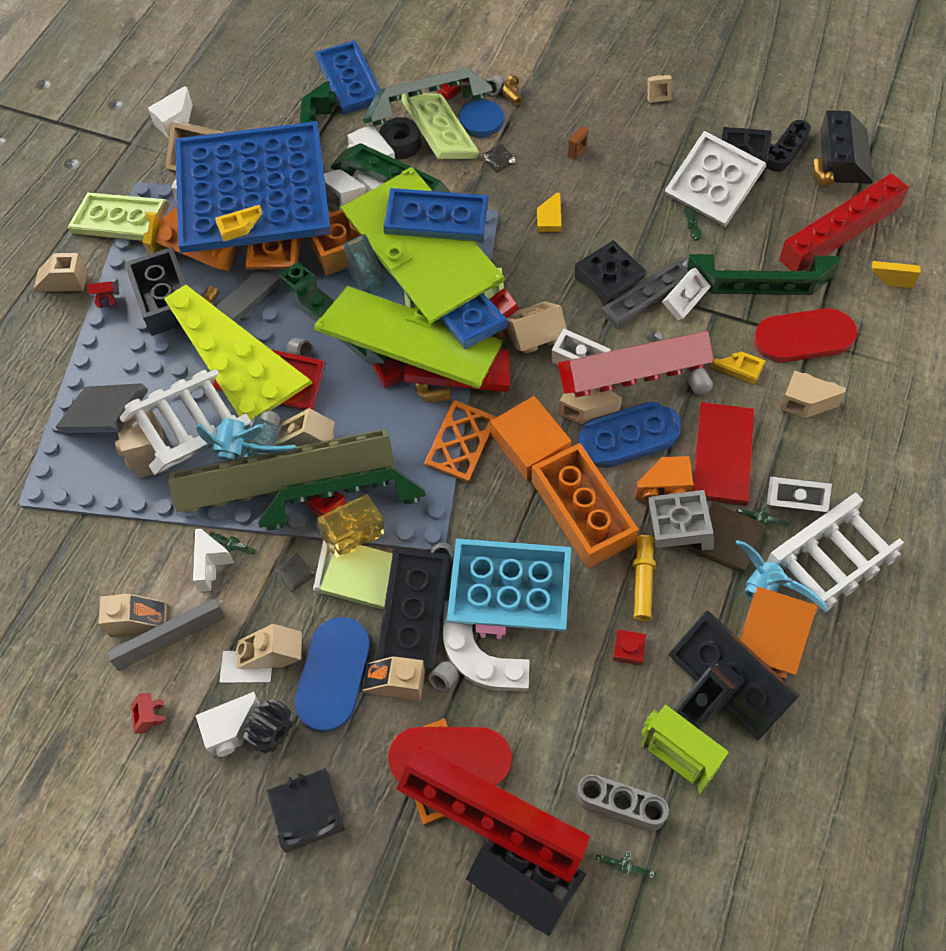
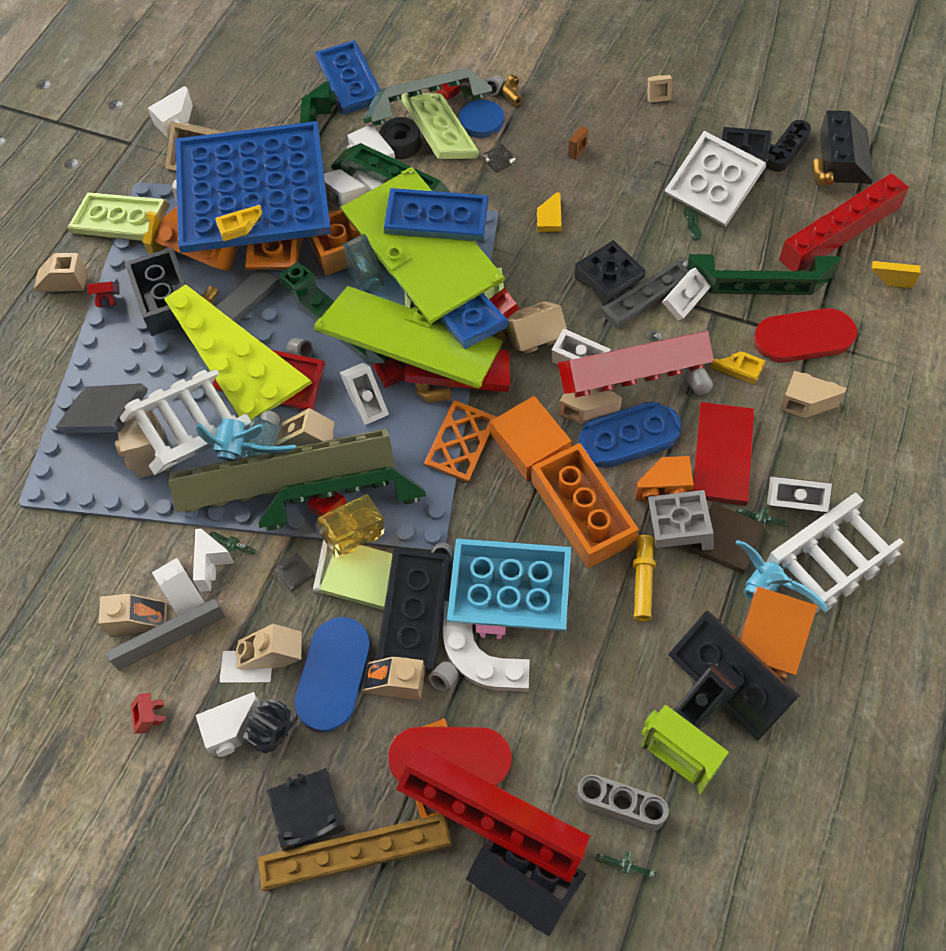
red plate [613,629,647,666] -> none
none -> white slope [152,558,205,616]
none -> pearl gold tile [258,814,452,892]
none -> white slope [340,363,389,425]

